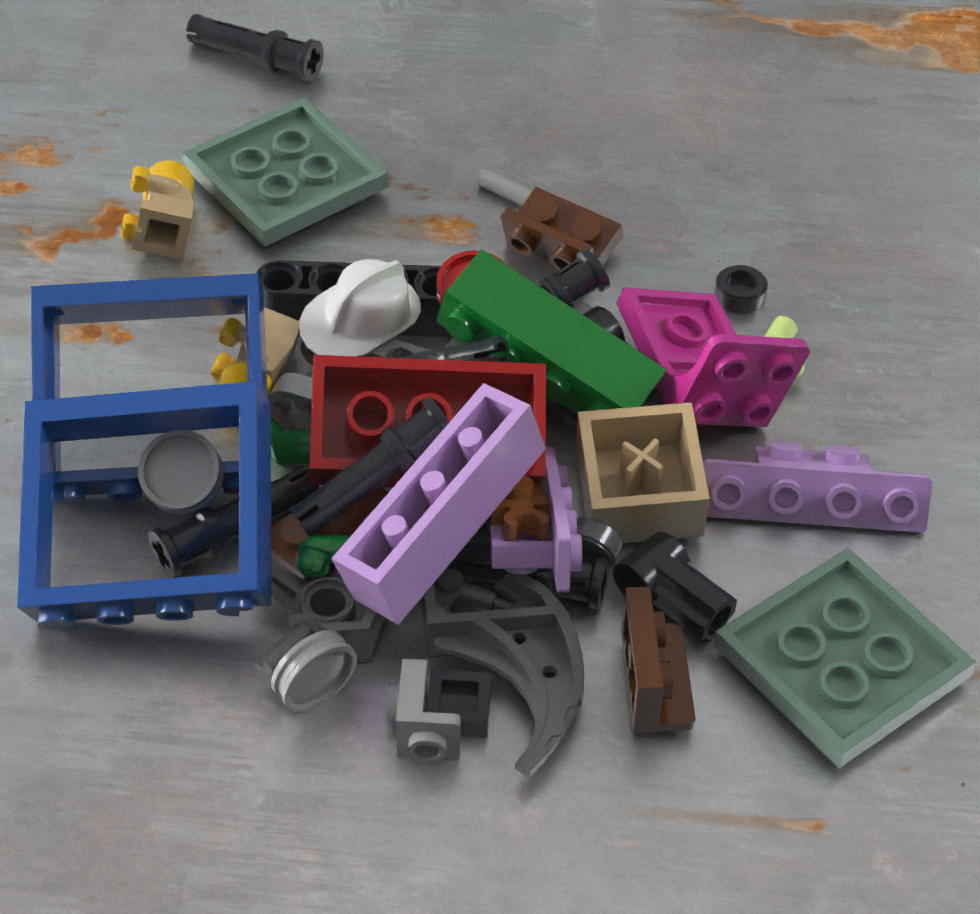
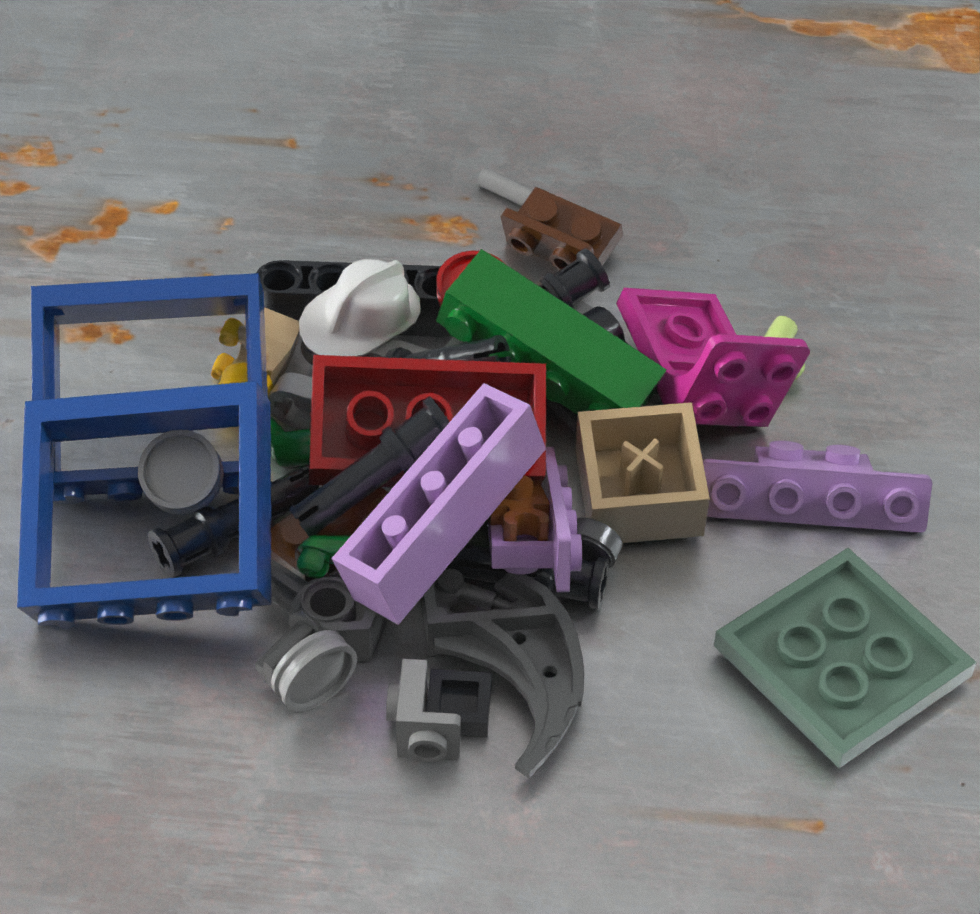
tan piece [121,160,194,260] -> none
sand green plate [182,97,389,247] -> none
black pin [186,13,324,82] -> none
black piece [613,532,737,641] -> none
reddish brown bracket [621,587,696,732] -> none
black tile [714,265,768,314] -> none

